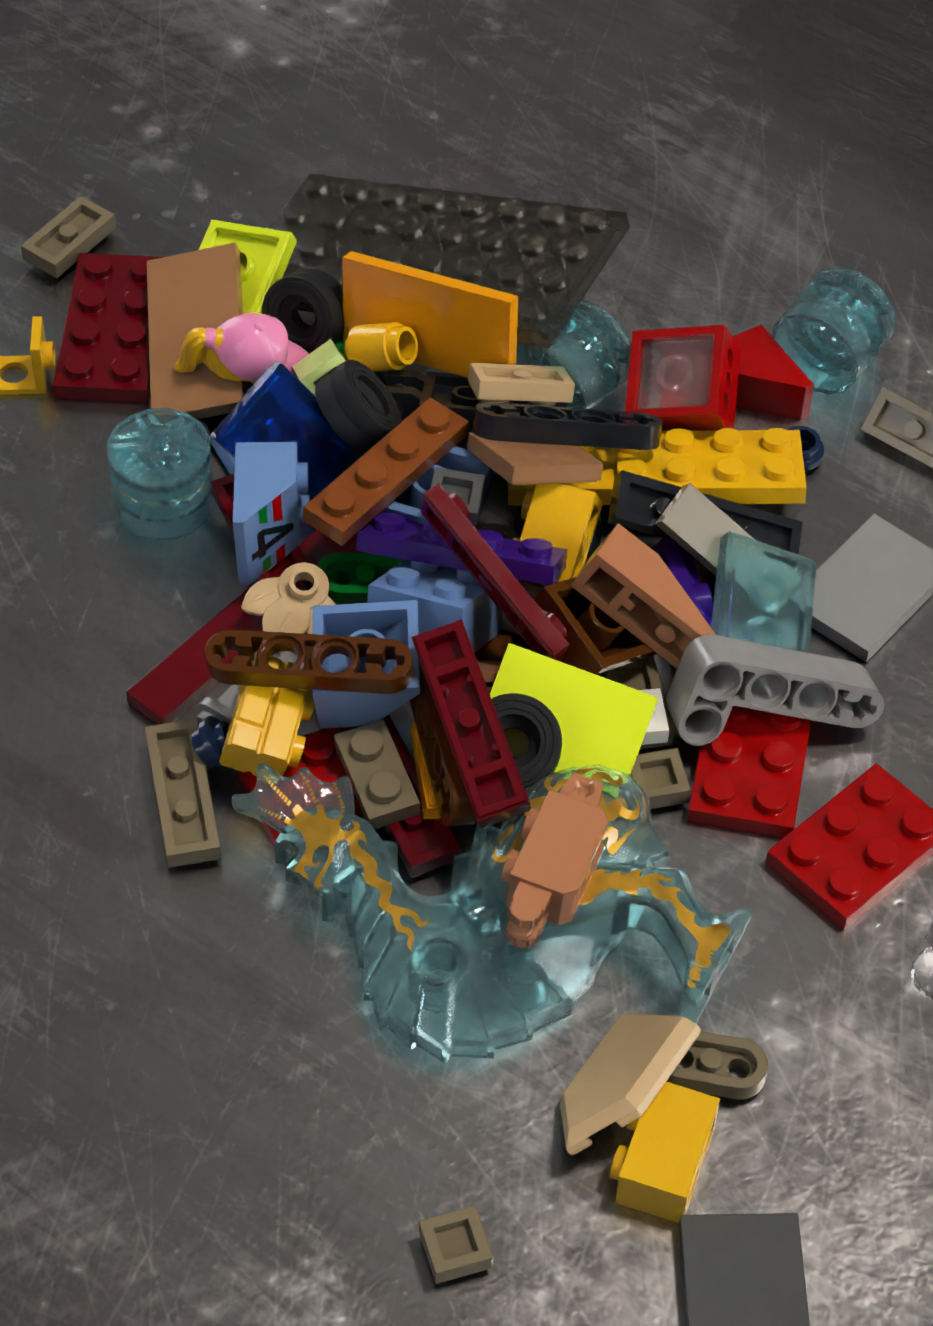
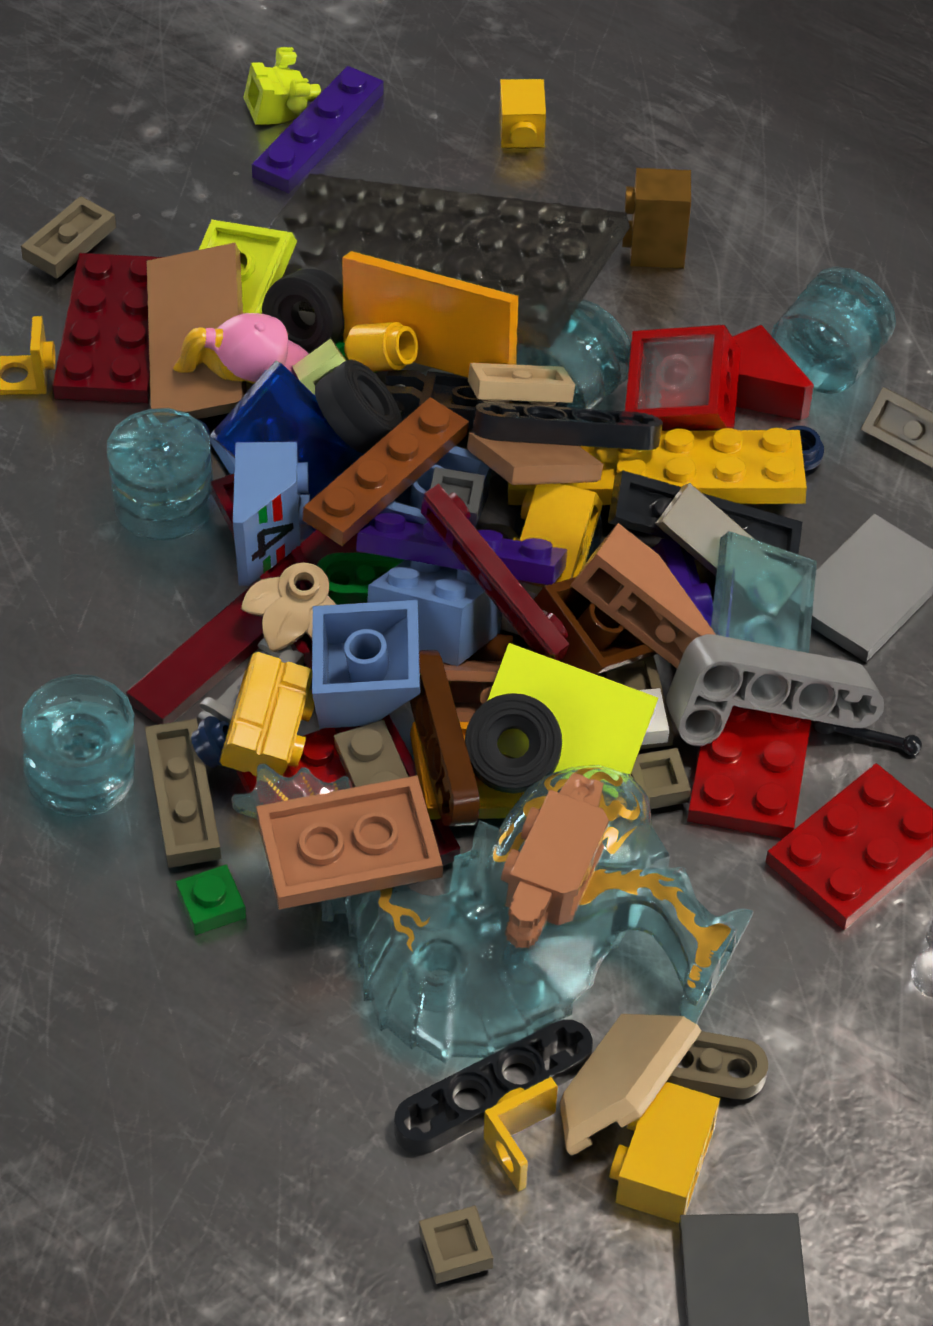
reddish brown beam [205,629,414,694] -> none
dark red plate [411,619,531,829] -> none
none -> clear light blue wheel [21,674,135,817]
none -> green plate [176,864,246,936]
none -> neon yellow piece [243,47,321,125]
none -> dark purple plate [251,66,384,193]
none -> nougat plate [256,775,443,910]
none -> black beam [394,1019,593,1155]
none -> yellow bracket [484,1077,558,1192]
none -> yellow brick [499,79,546,148]
none -> pearl gold brick [622,168,691,268]
none -> black hinge [814,721,922,755]

